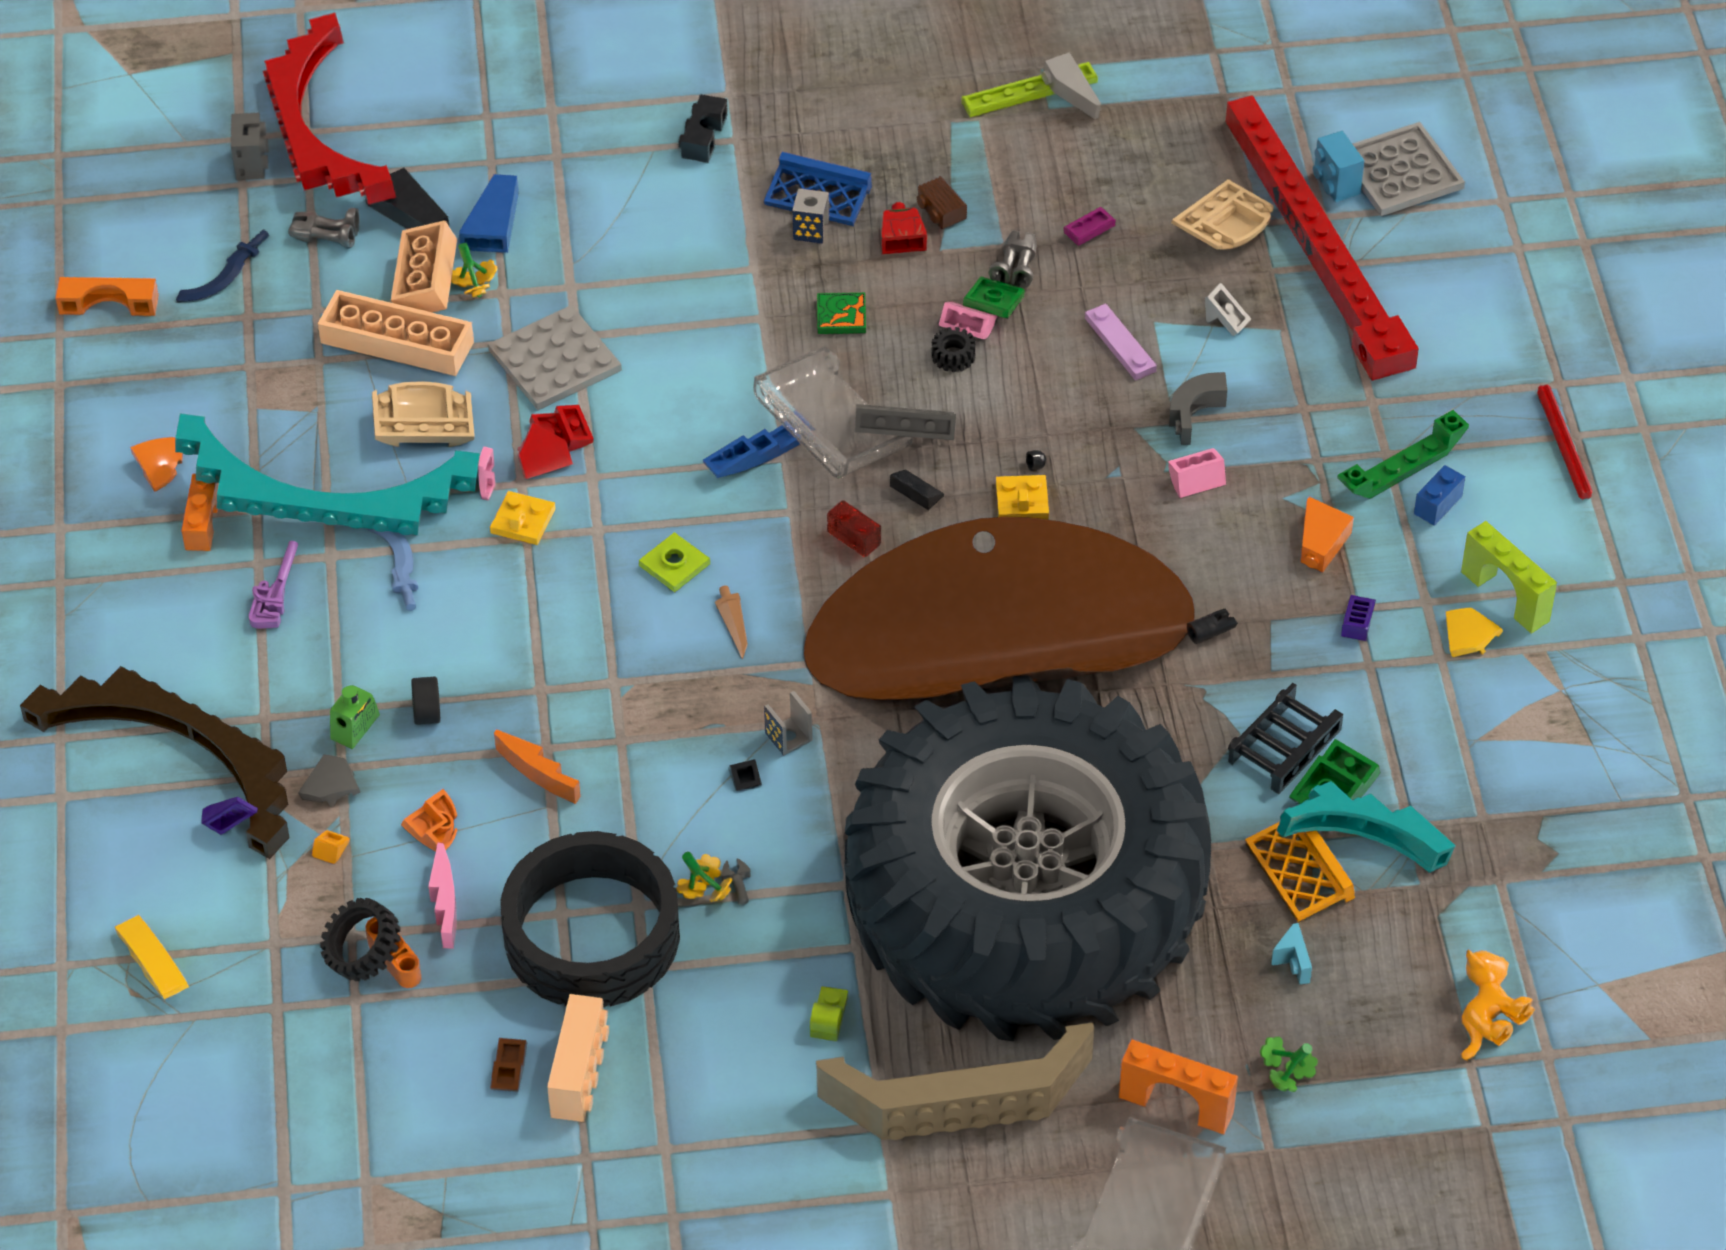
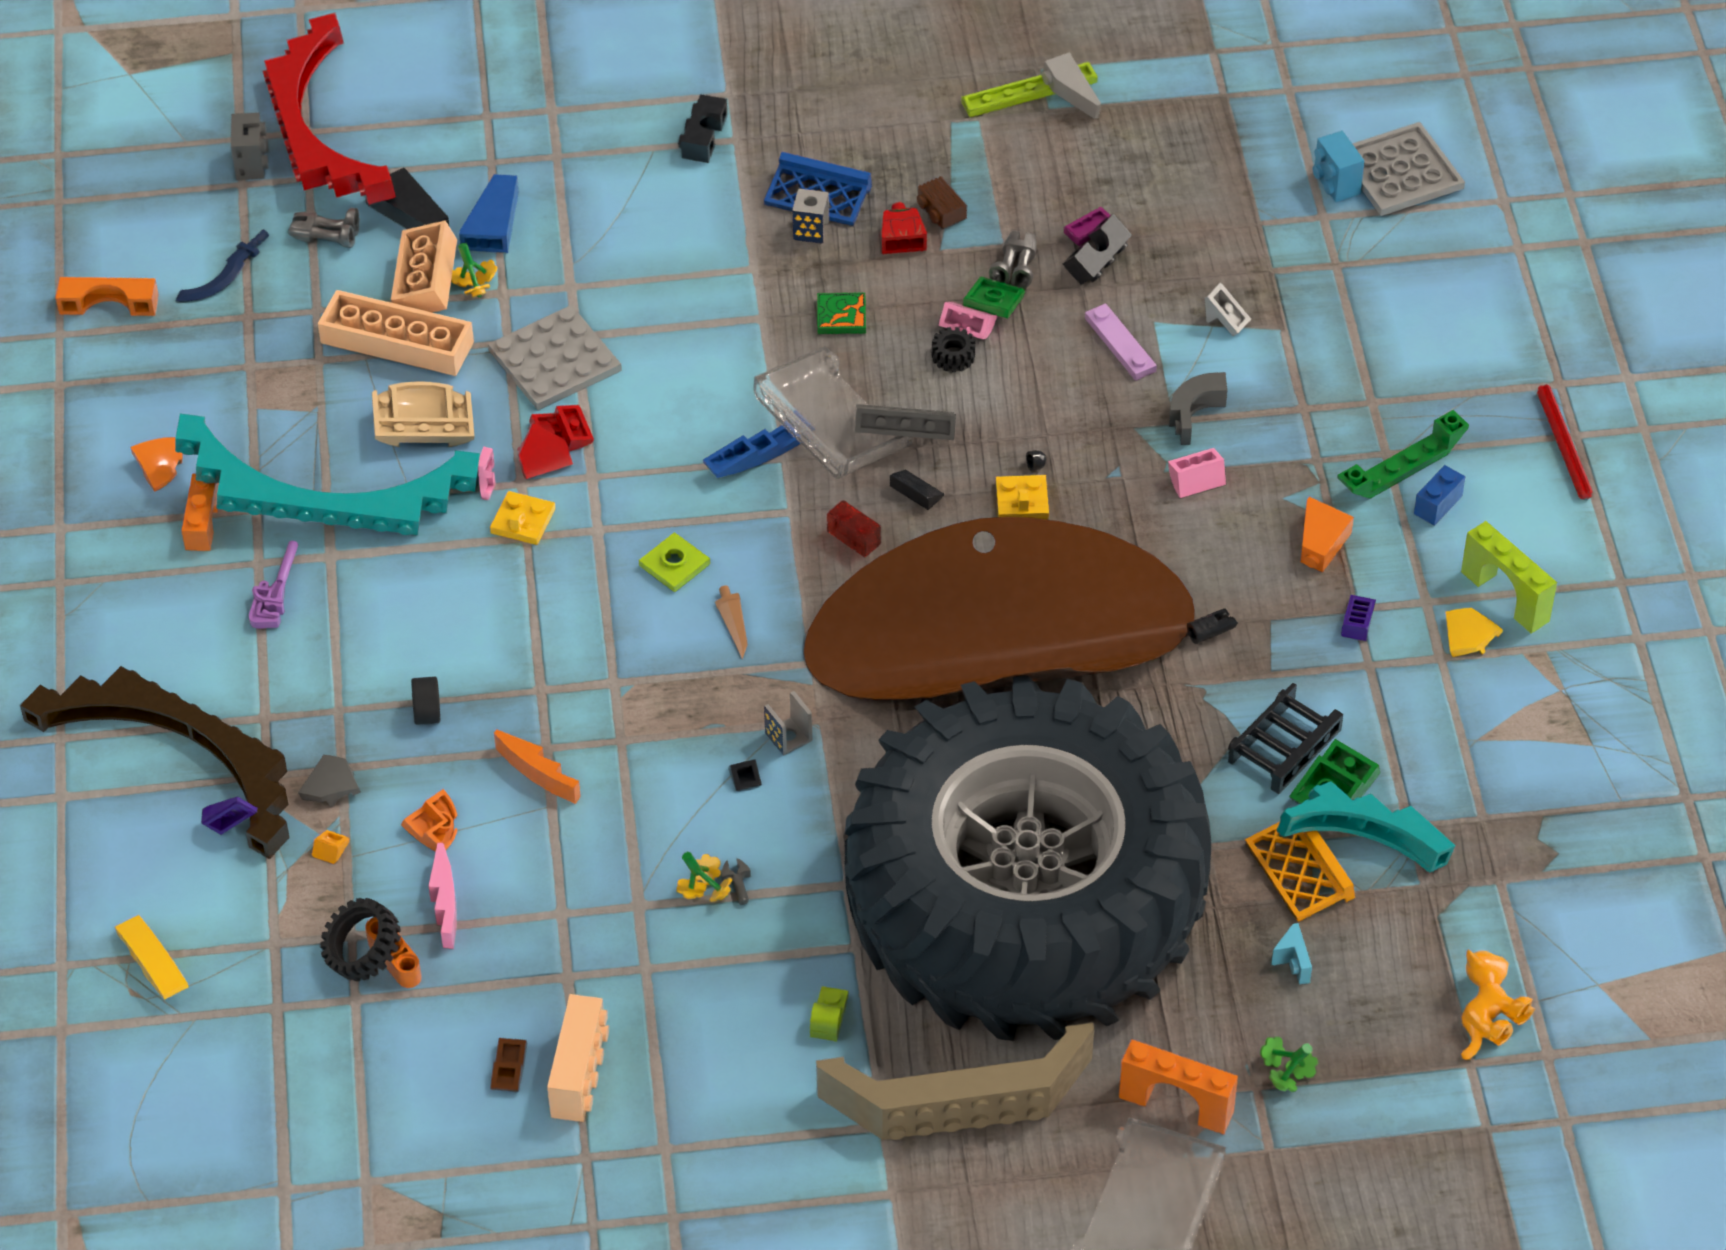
bright green torso [330,685,380,749] -> none
medium blue sword [367,529,418,611] -> none
black tyre [500,831,680,1008] -> none
tan slope [1172,180,1273,250] -> none
red piece [1226,95,1419,381] -> none
none -> arch [1062,214,1132,285]

